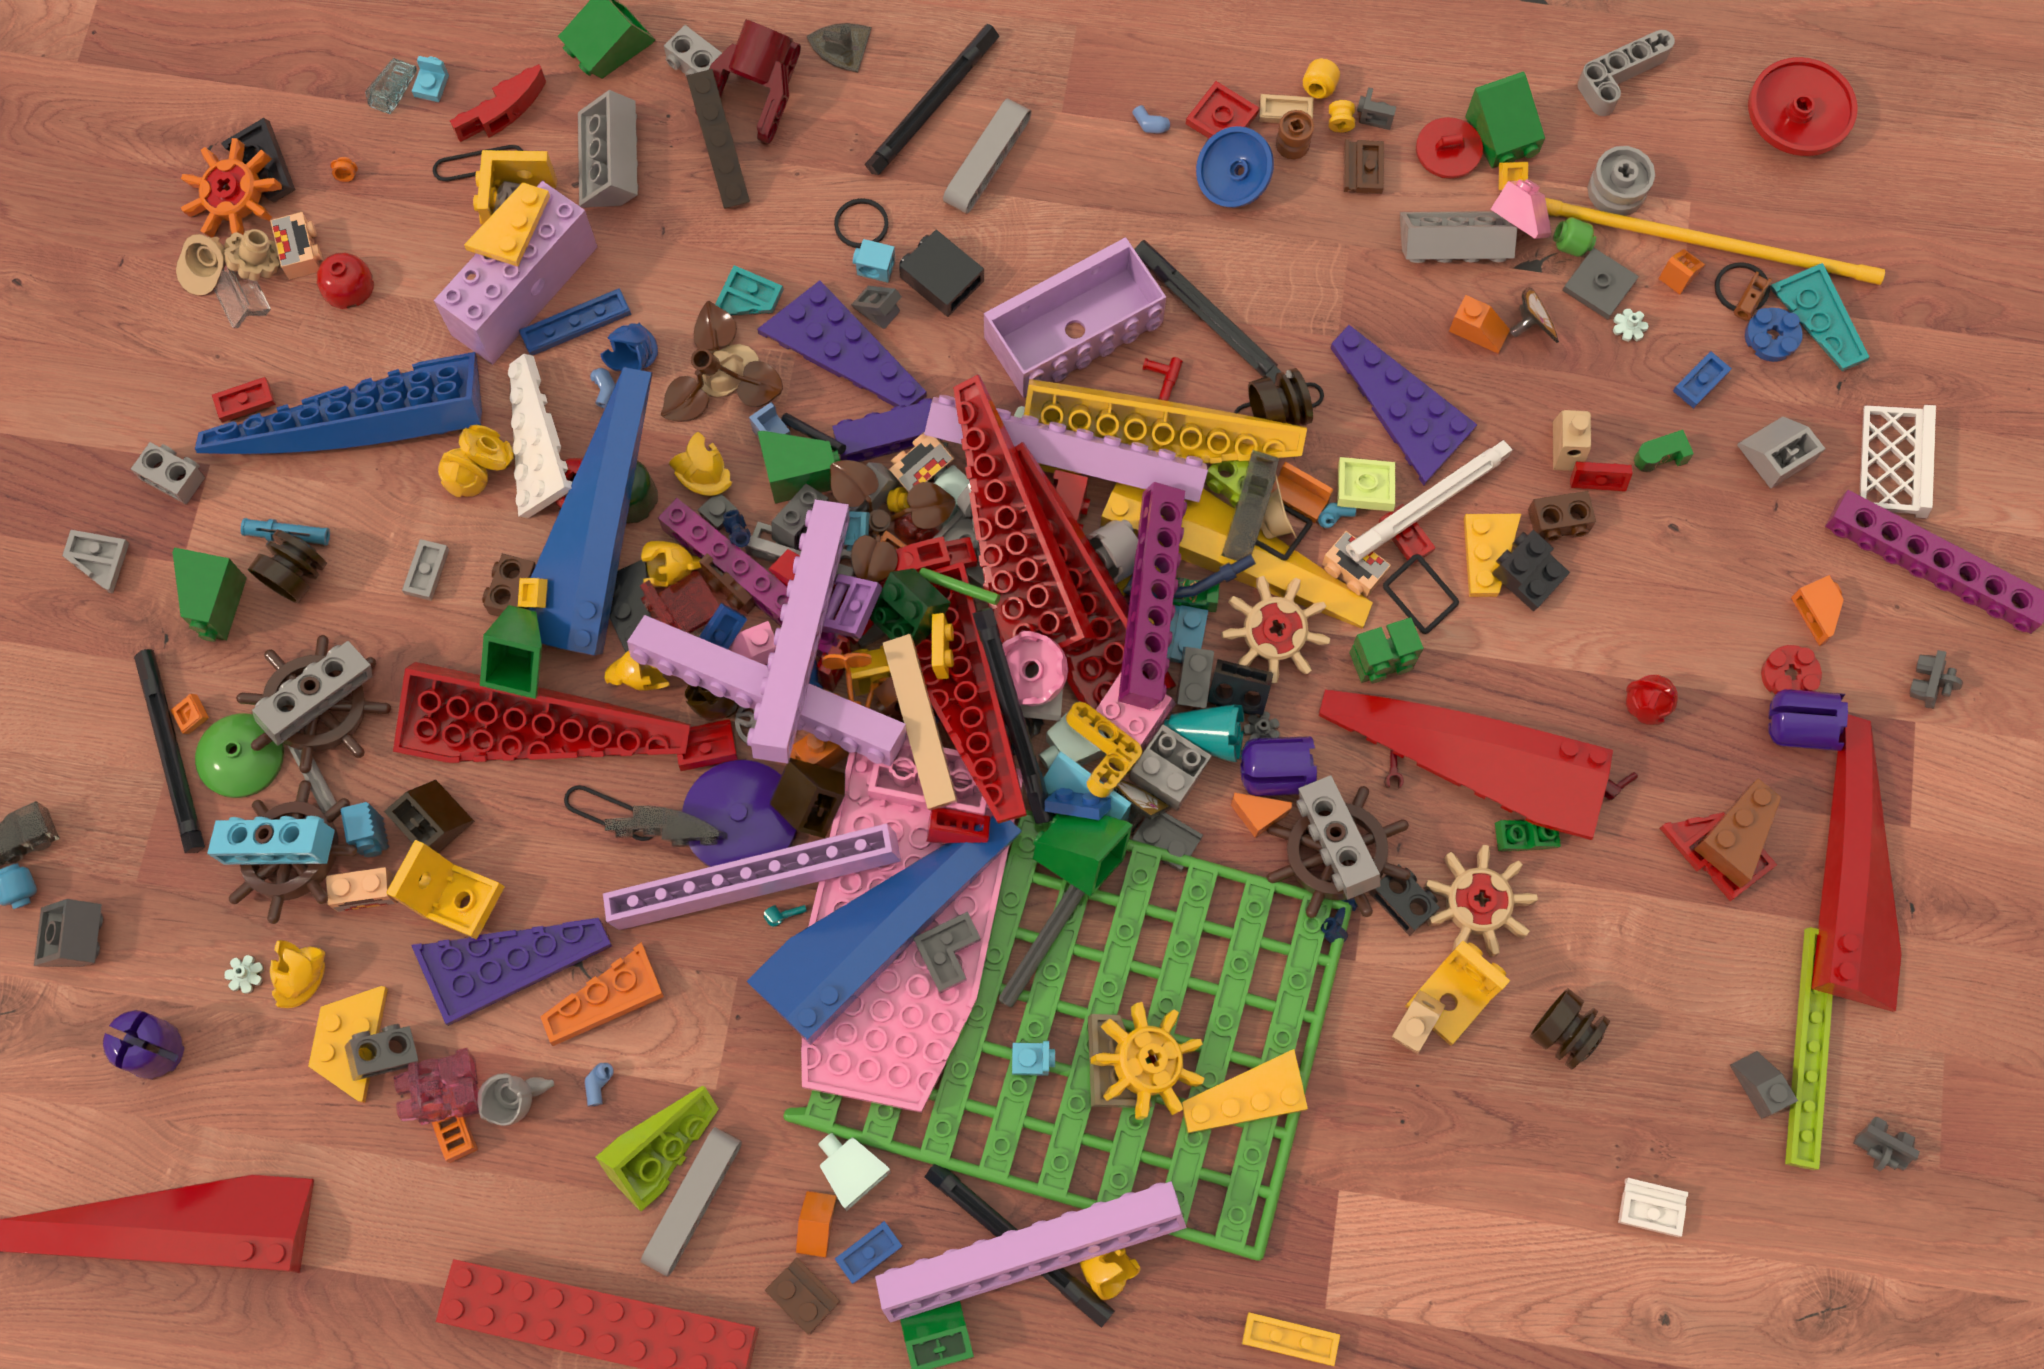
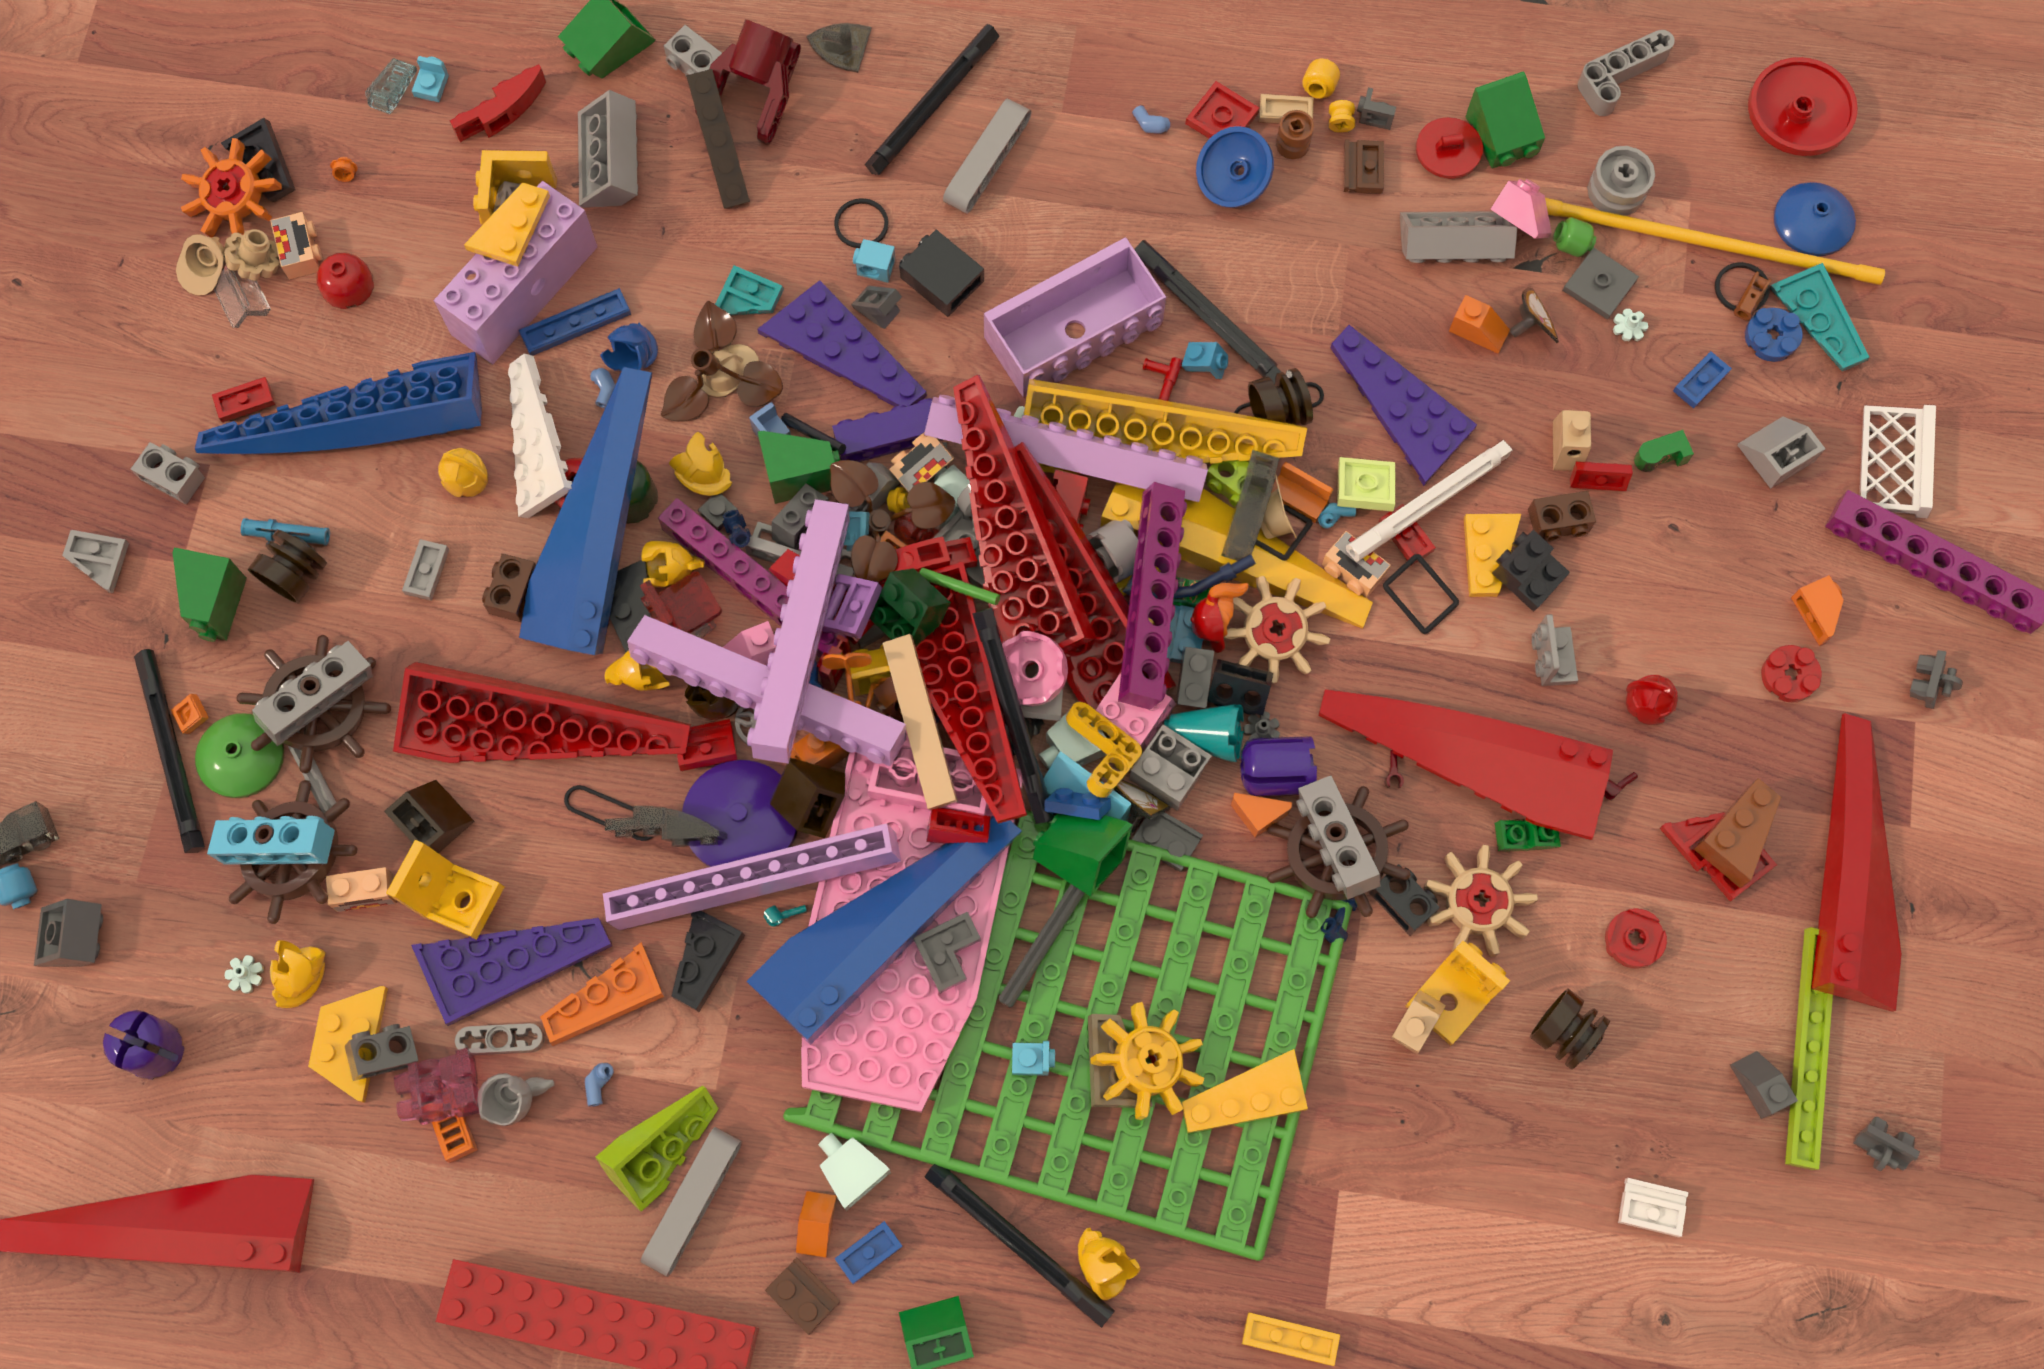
dark azure brick [340,802,389,857] -> none
black piece [433,145,523,181] -> none
yellow tile [459,425,514,471] -> none
green slope [480,605,542,699] -> none
yellow plate [518,578,548,608] -> none
reddish brown wing [699,553,755,614] -> none
blue plate [699,603,747,649] -> none
lavender brick [875,1181,1187,1323] -> none
yellow plate [932,613,954,679] -> none
green piece [1349,617,1424,684] -> none
yellow plate [1499,162,1528,190] -> none
orange slope [1658,249,1706,295] -> none
dark purple cylinder [1768,689,1848,751] -> none
none -> light grey beam [455,1023,545,1056]
none -> black wing [671,910,745,1012]
none -> dark azure bracket [1182,342,1228,379]
none -> hair [1190,583,1249,653]
none -> light grey bracket [1531,614,1578,686]
none -> red plate [1605,908,1667,969]
none -> blue dish [1774,182,1856,256]

